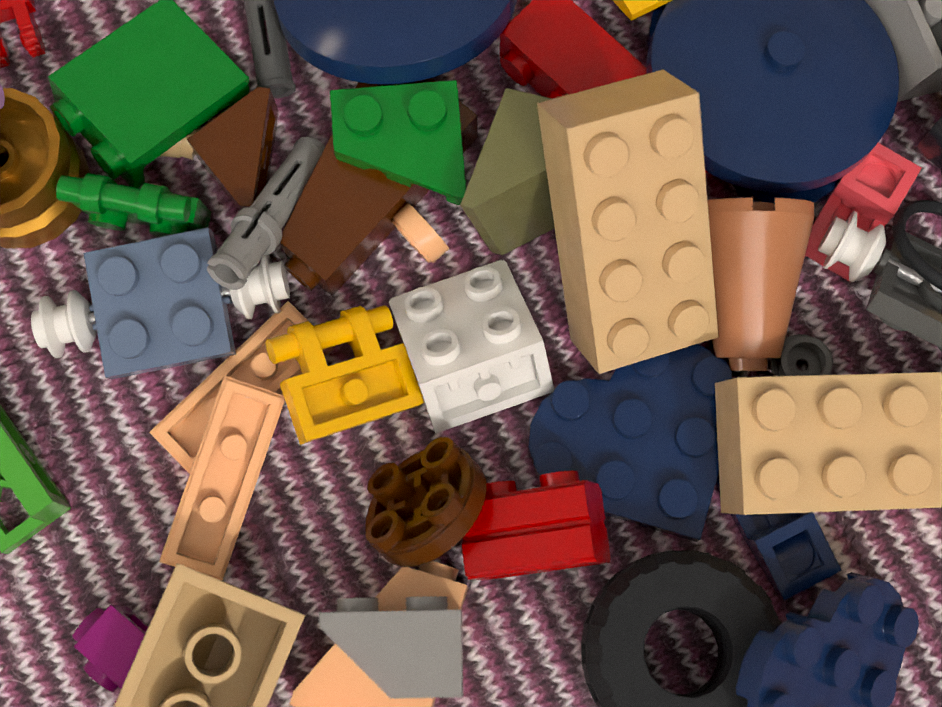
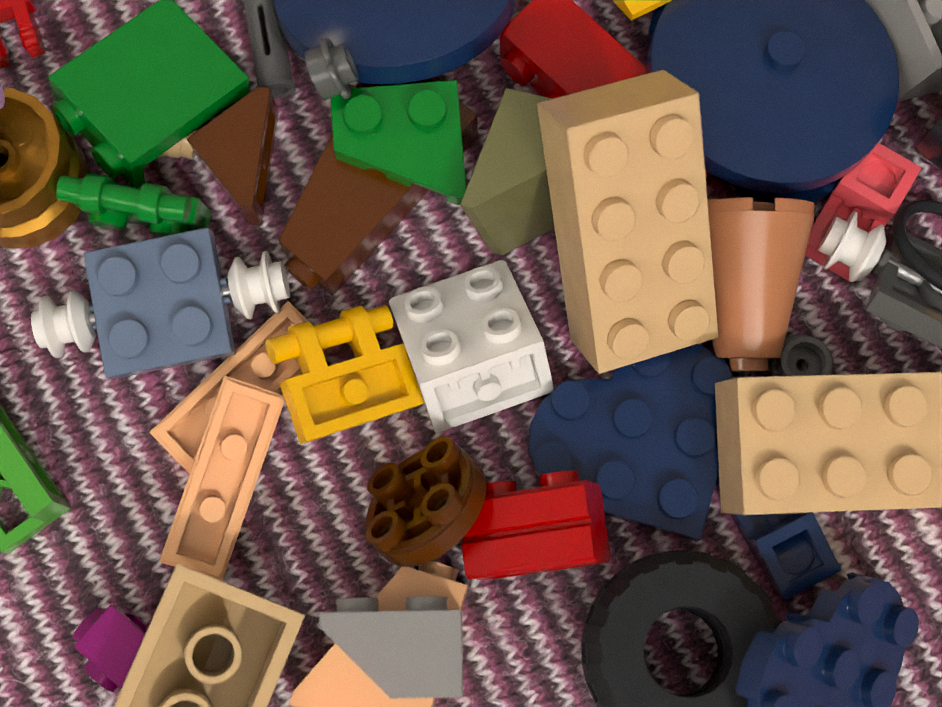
light grey pin [207,137,325,290] -> none
light nougat tile [391,202,449,263] -> none
none -> dark grey plate [305,38,359,100]

